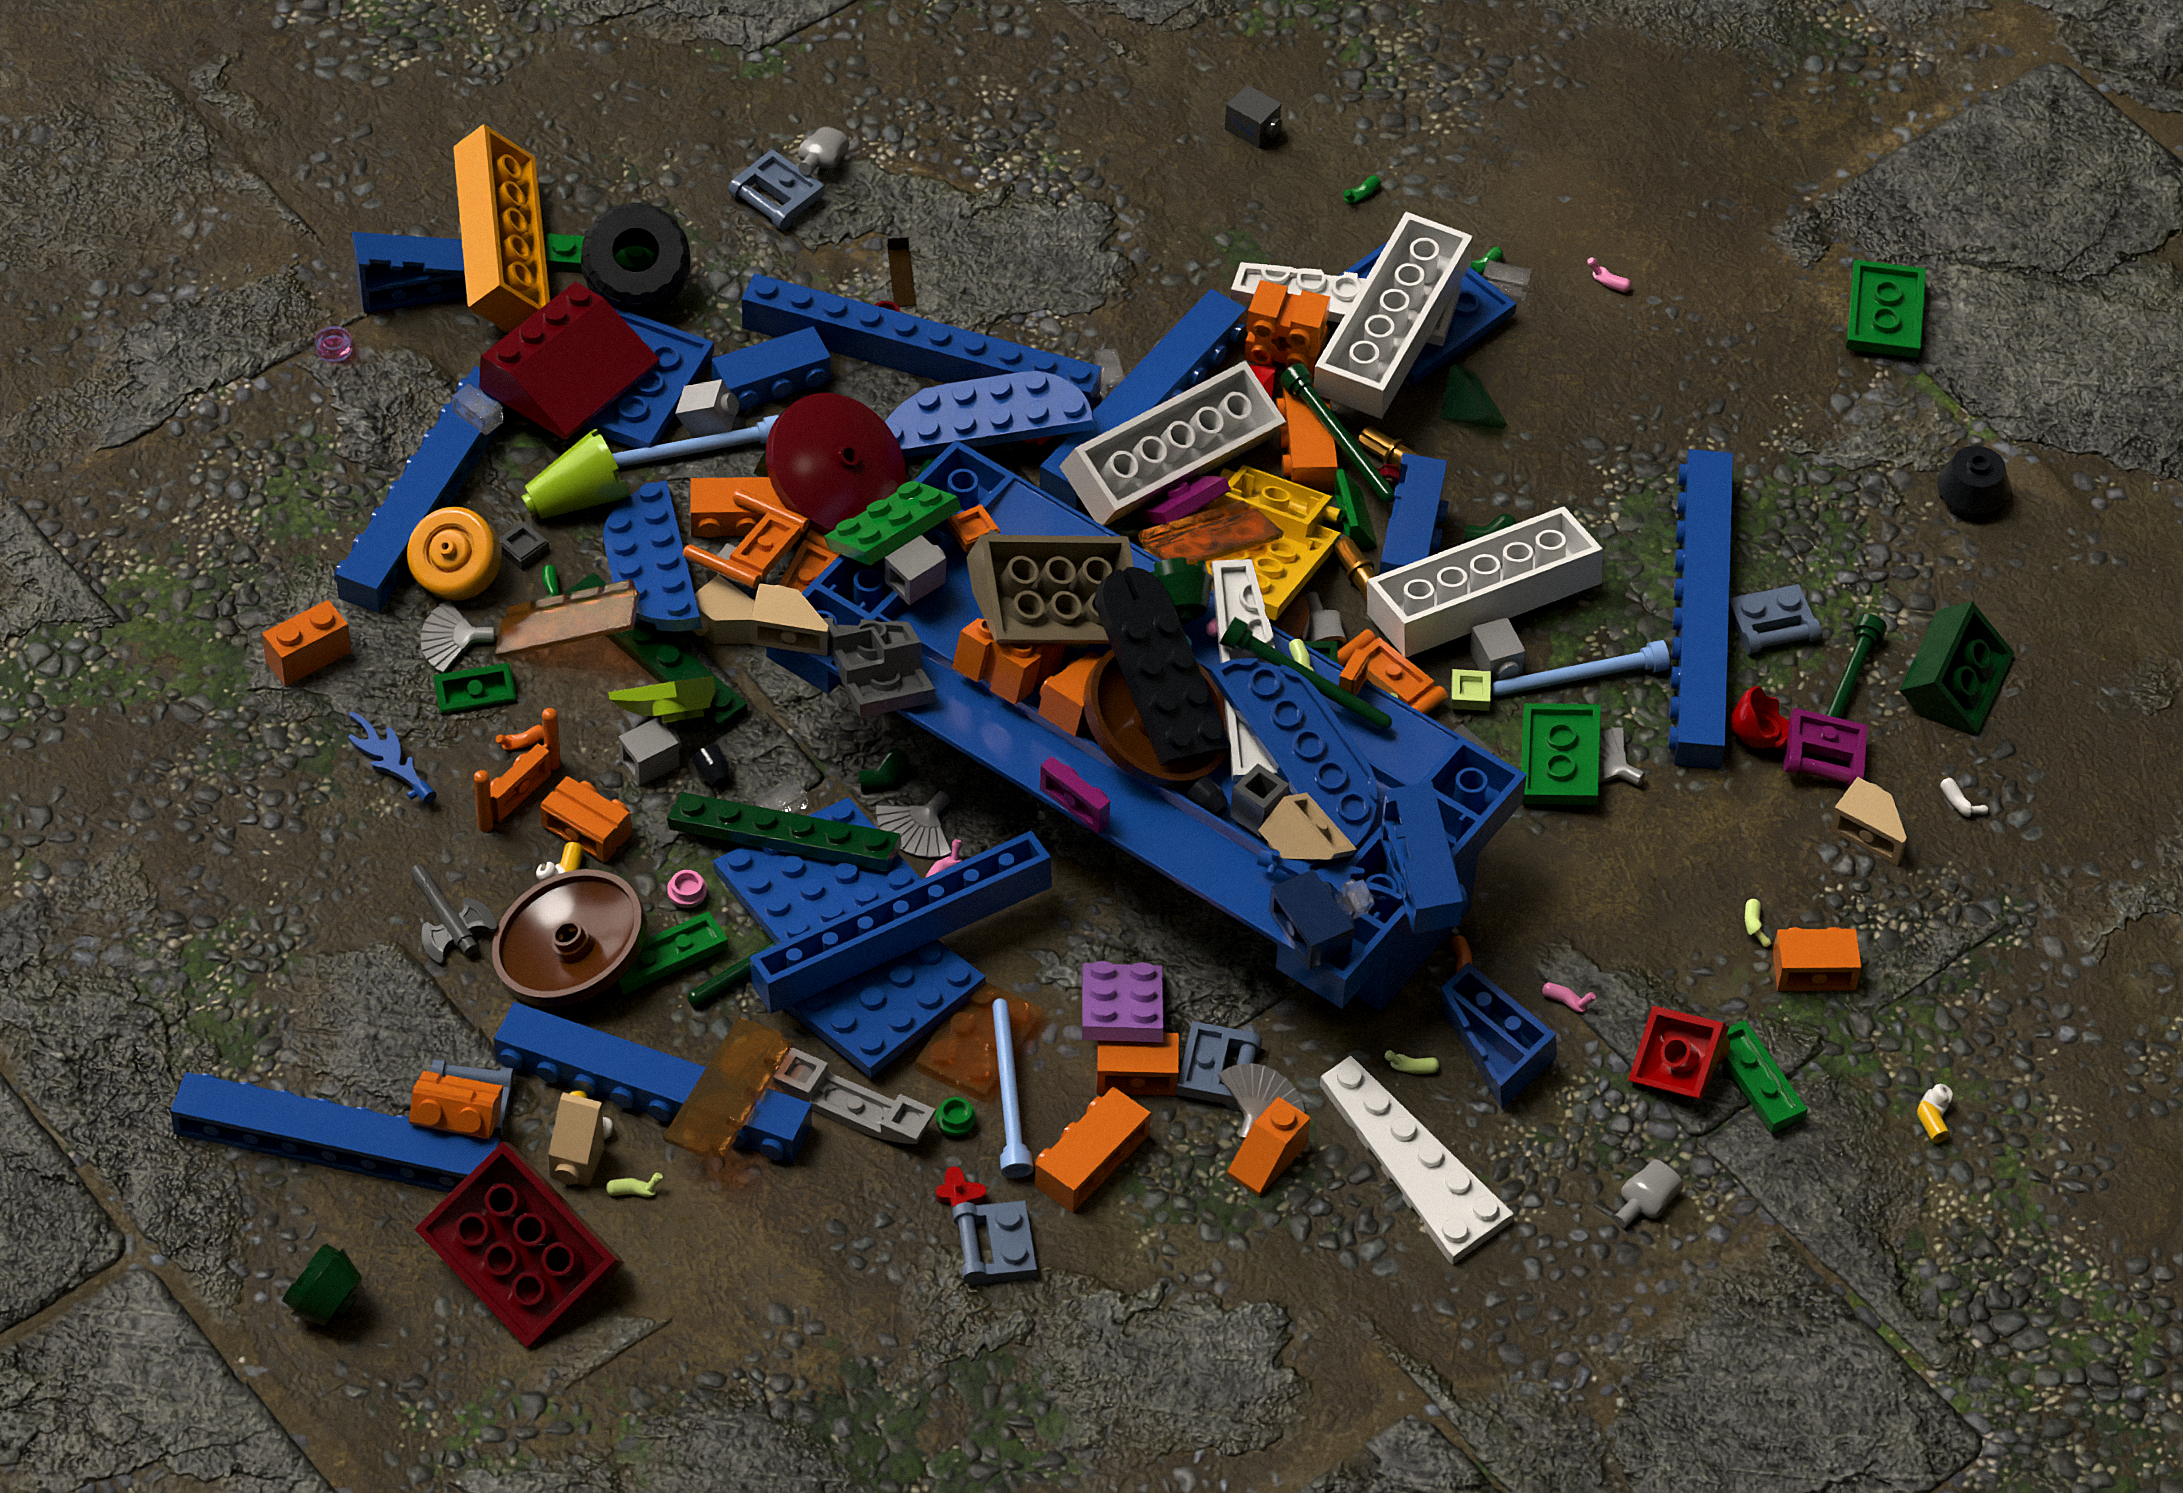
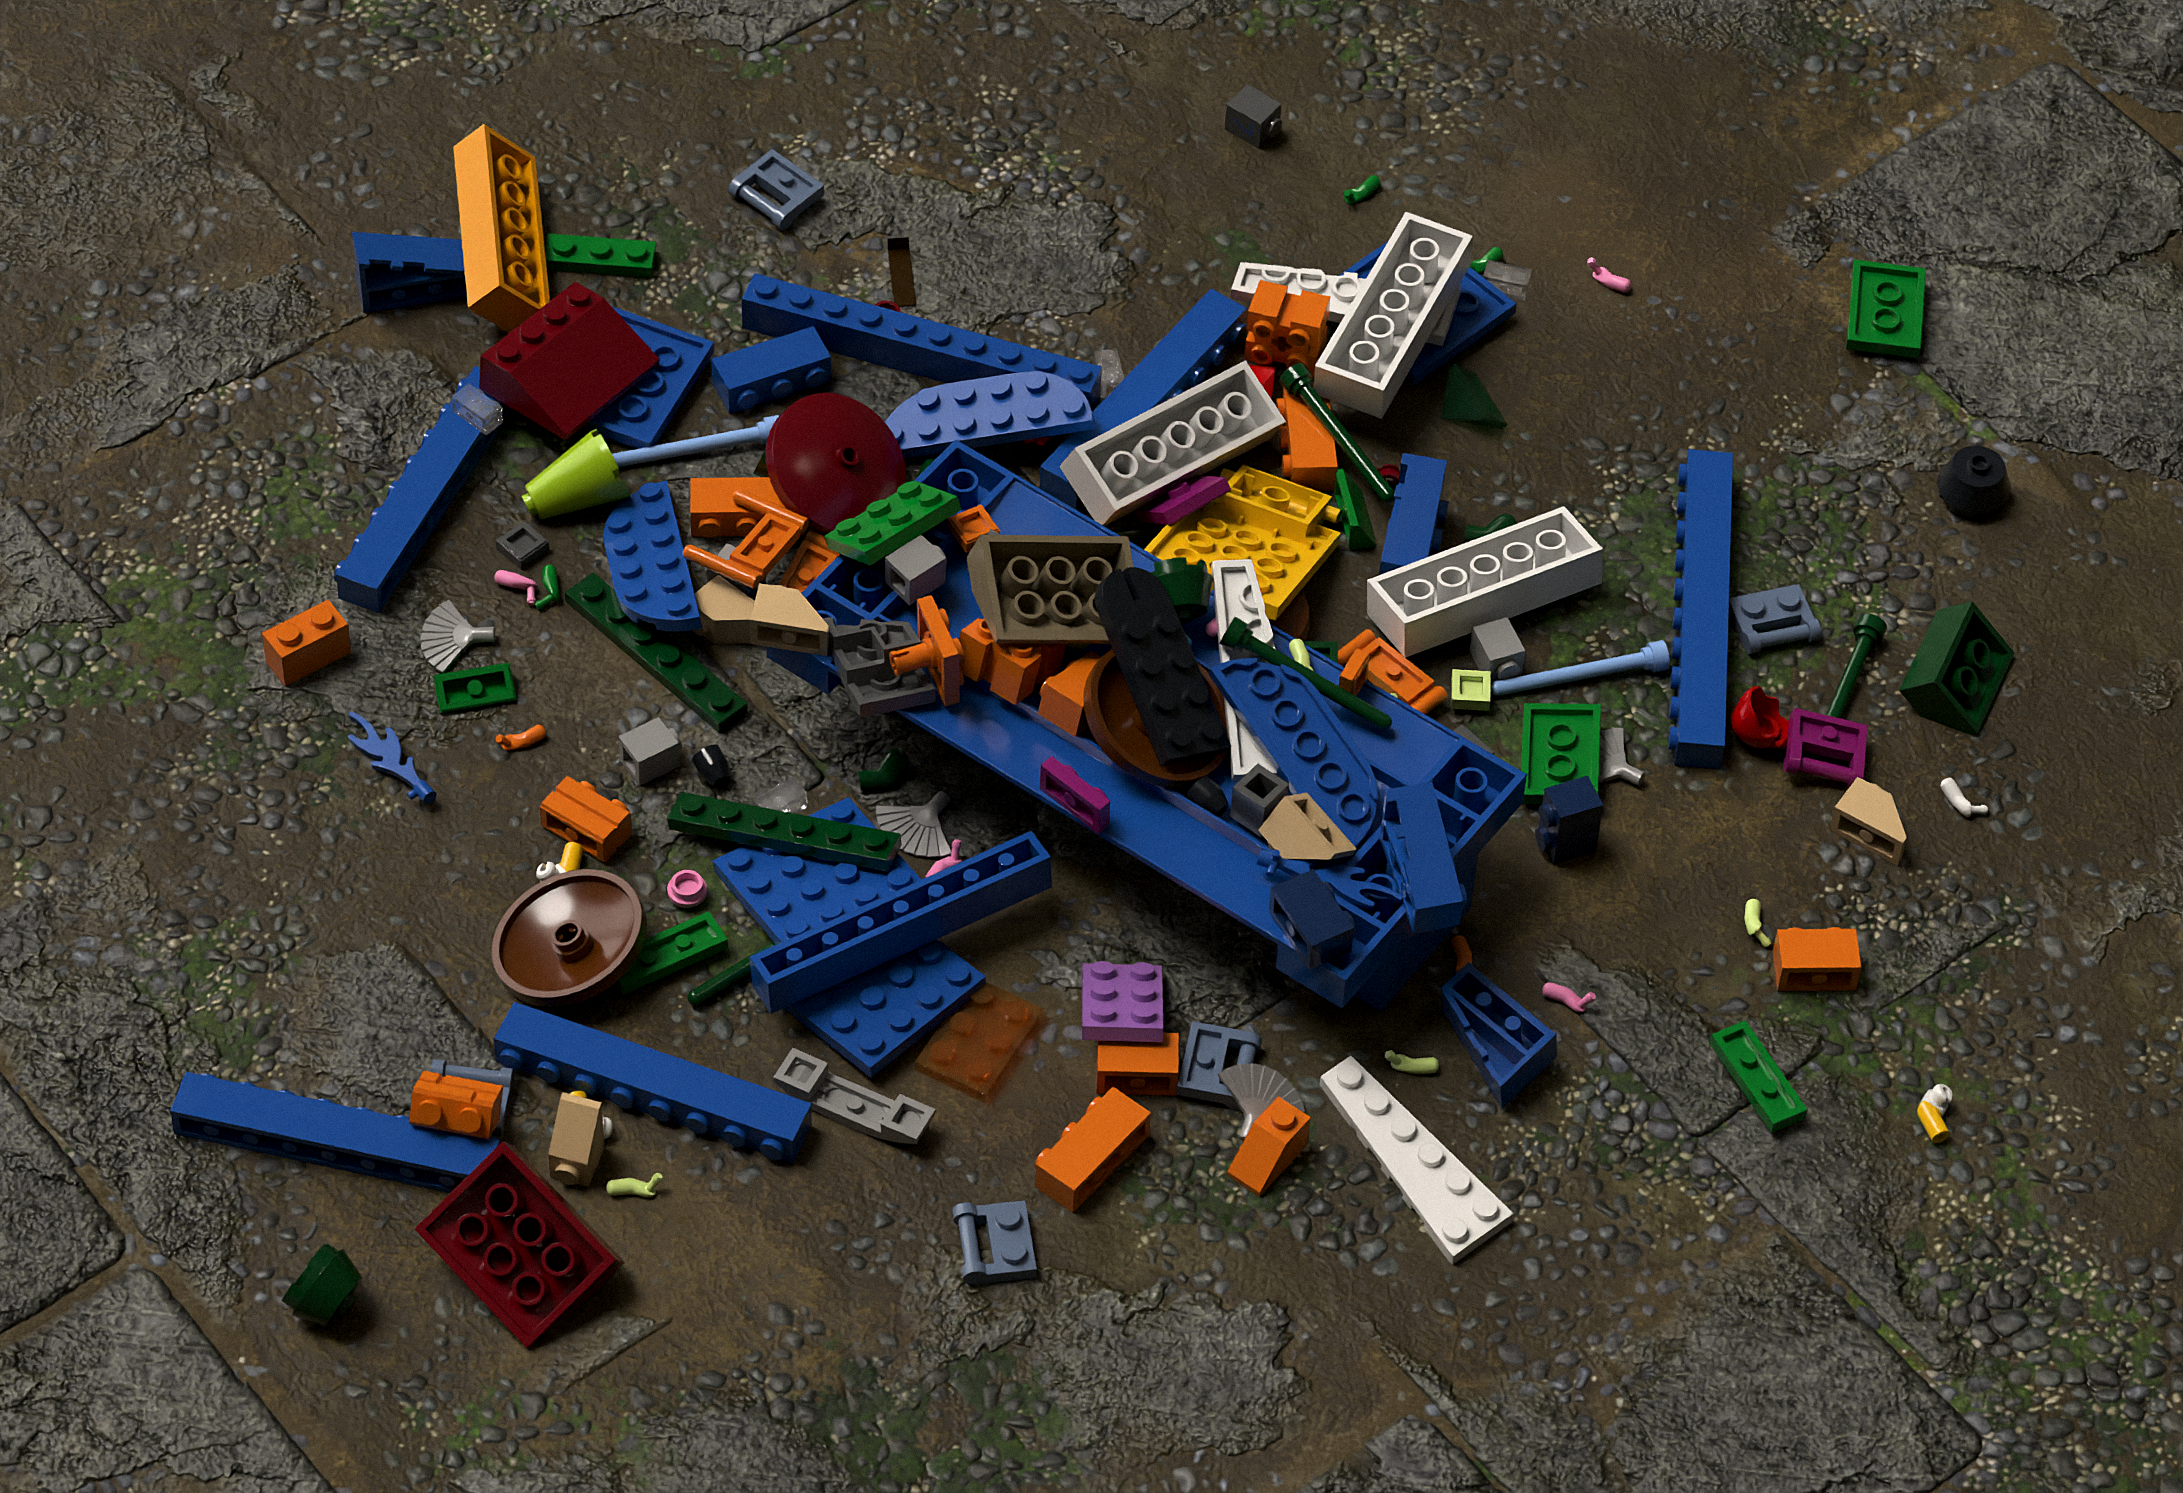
clear pink tile [315,326,353,362] -> none
light orange wheel [407,507,502,601] -> none
dark grey piece [410,864,498,964] -> none
orange plate [474,708,561,832] -> none
clear orange windscreen [495,579,640,659] -> none
black tyre [581,203,690,315] -> none
lime slope [608,676,716,723] -> none
clear orange windscreen [663,1017,793,1158] -> none
light grey brick [675,379,739,438] -> none
light grey piece [798,127,849,175] -> none
green plate [936,1097,976,1136] -> none
red piece [936,1166,987,1209] -> none
light blue piece [993,998,1034,1178] -> none
clear orange windscreen [1139,500,1284,565] -> none
light grey piece [1305,592,1347,650] -> none
pearl gold axle [1333,536,1377,603] -> none
clear piece [1335,879,1374,920] -> none
pearl gold axle [1358,426,1420,469] -> none
light grey piece [1613,1159,1684,1228] -> none
red slope [1628,1006,1730,1100] -> none
none -> bright pink piece [494,570,538,606]
none -> orange plate [889,595,964,707]
none -> dark blue brick [1535,776,1604,864]

